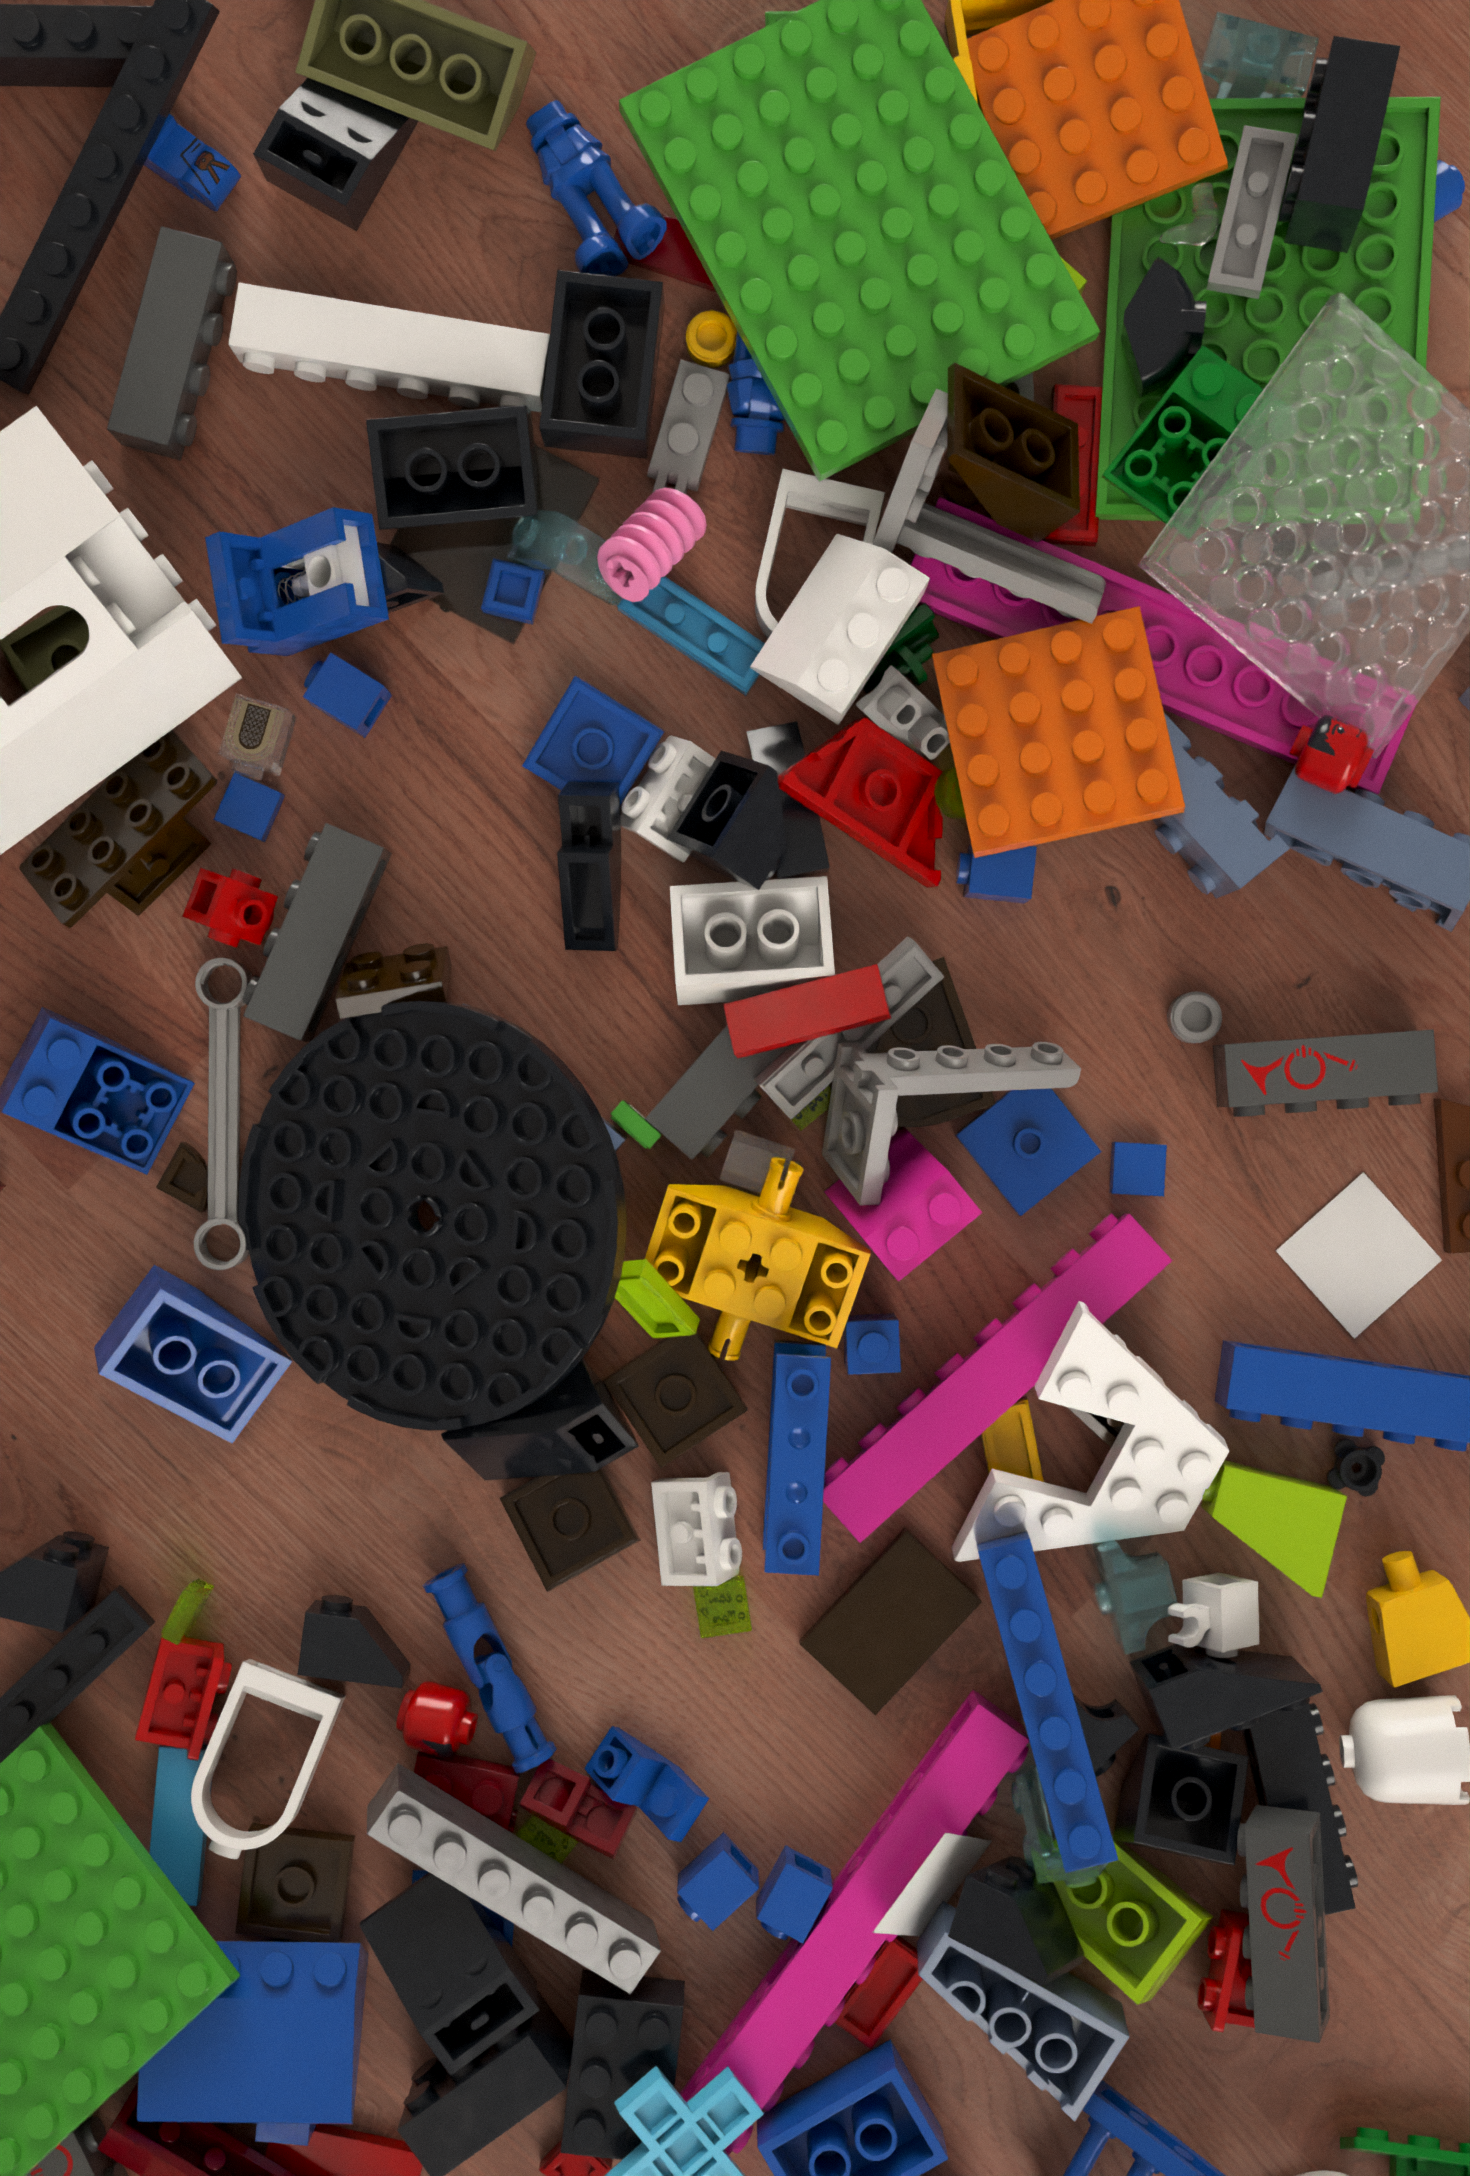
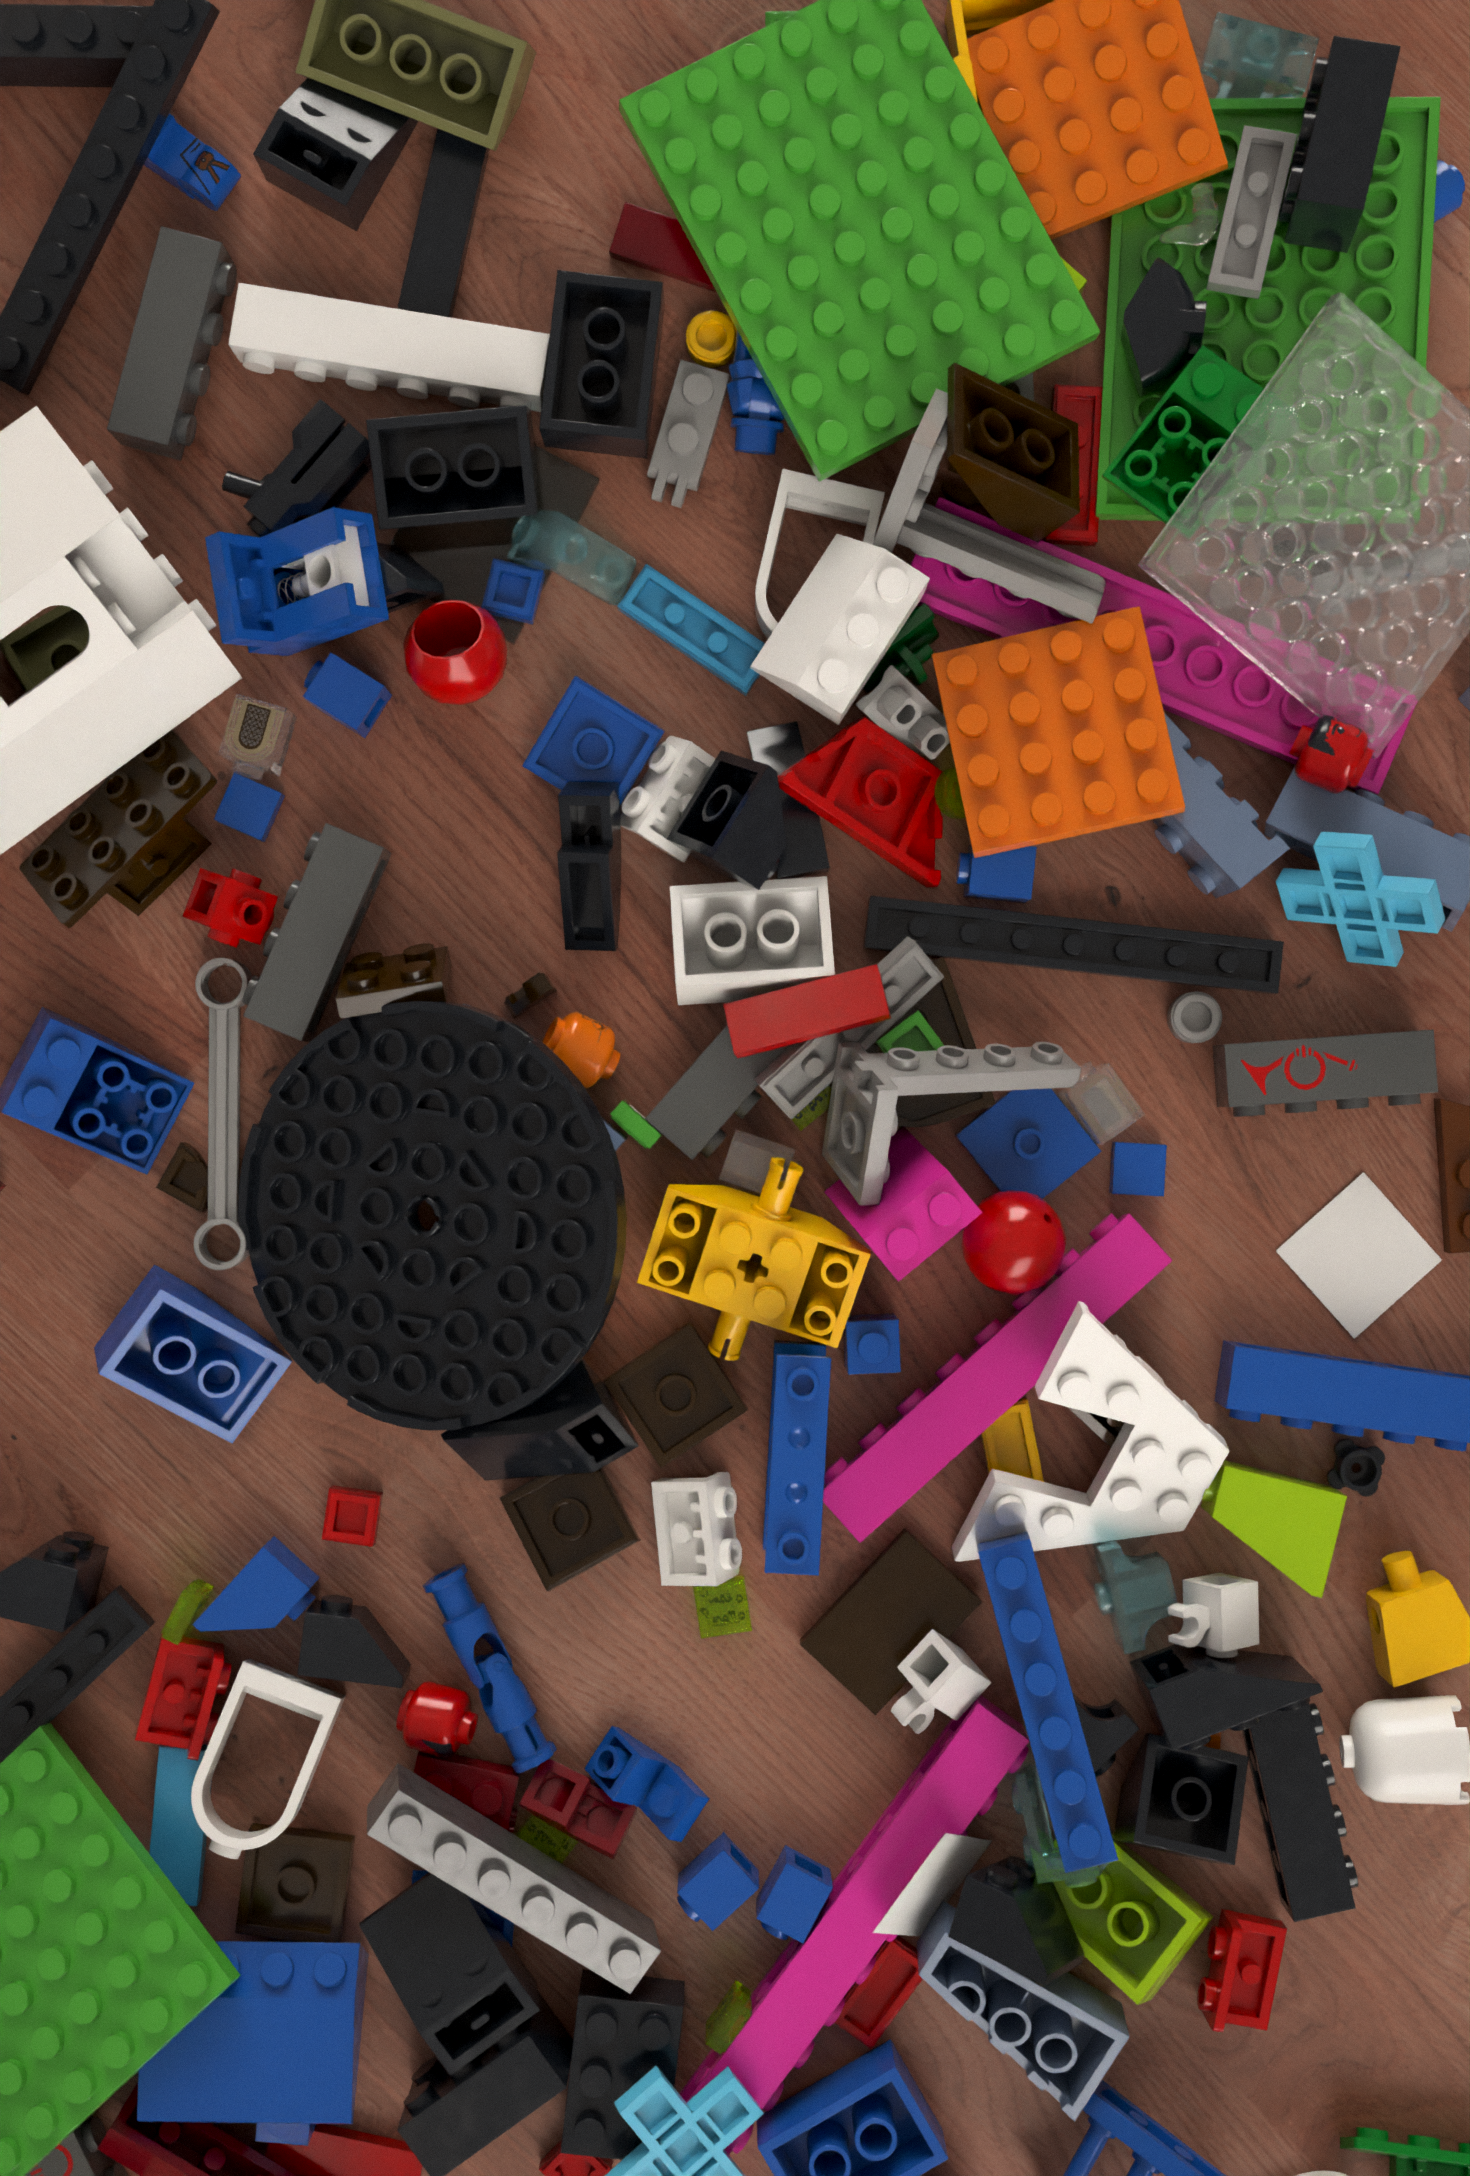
blue piece [526,100,667,277] -> none
bright pink piece [597,488,707,602] -> none
lime tile [615,1259,700,1338] -> none
dark grey brick [1237,1805,1330,2043] -> none
none -> blue slope [192,1536,320,1632]
none -> black piece [222,399,372,537]
none -> red tile [322,1485,383,1547]
none -> black tile [398,129,490,318]
none -> red helmet [403,600,507,705]
none -> dark brown tile [504,972,557,1019]
none -> orange head [542,1012,620,1088]
none -> clear neon green tile [705,1980,752,2055]
none -> black plate [863,896,1284,994]
none -> bright green tile [875,1011,944,1053]
none -> white brick [891,1629,992,1734]
none -> red helmet [961,1190,1066,1295]
none -> clear brick [1058,1061,1145,1145]
none -> medium azure plate [1276,832,1445,967]

